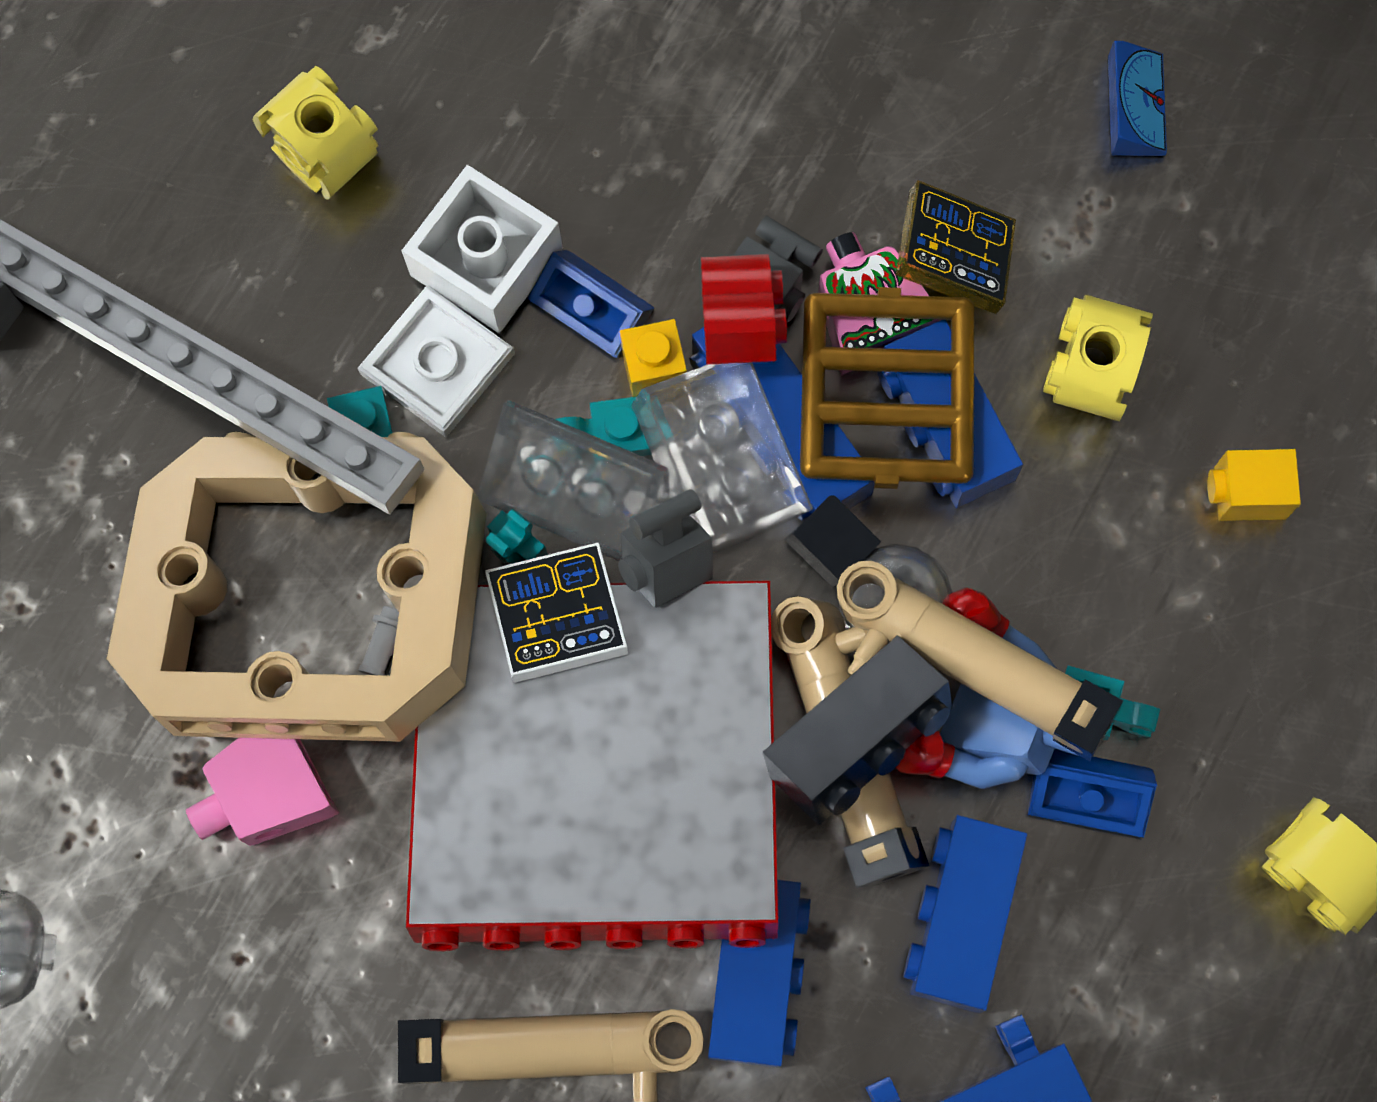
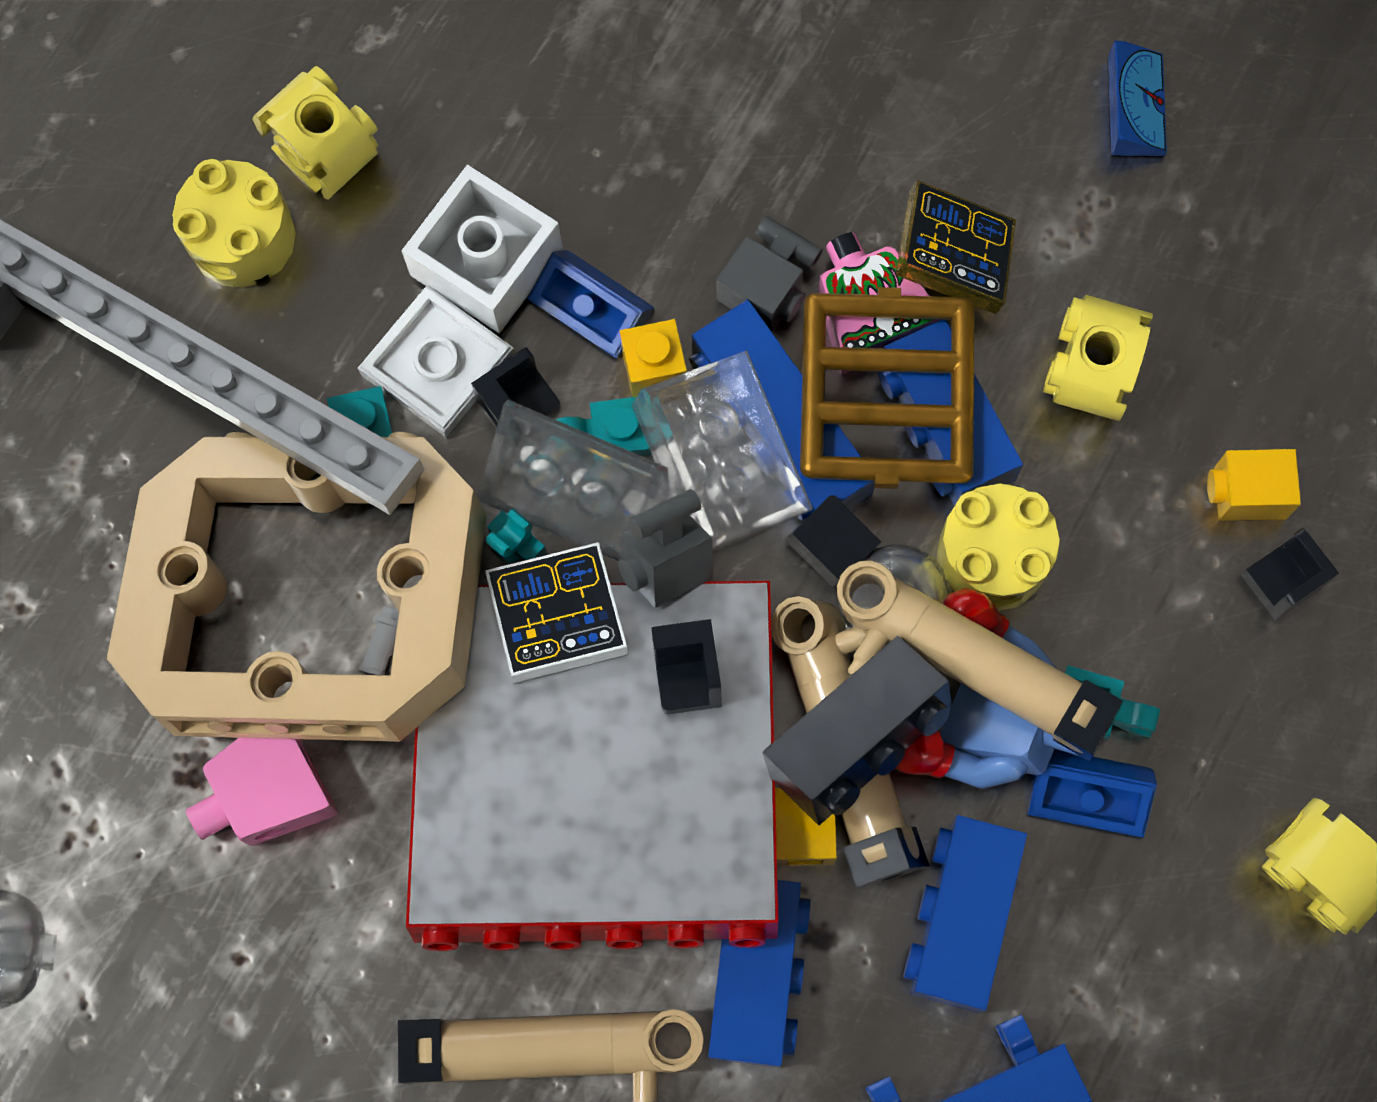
red brick [701,254,787,365] -> none
none -> light yellow brick [172,159,296,288]
none -> black panel [471,347,561,444]
none -> black panel [651,619,722,714]
none -> yellow brick [775,788,837,866]
none -> light yellow brick [936,483,1060,611]
none -> black panel [1241,528,1339,621]

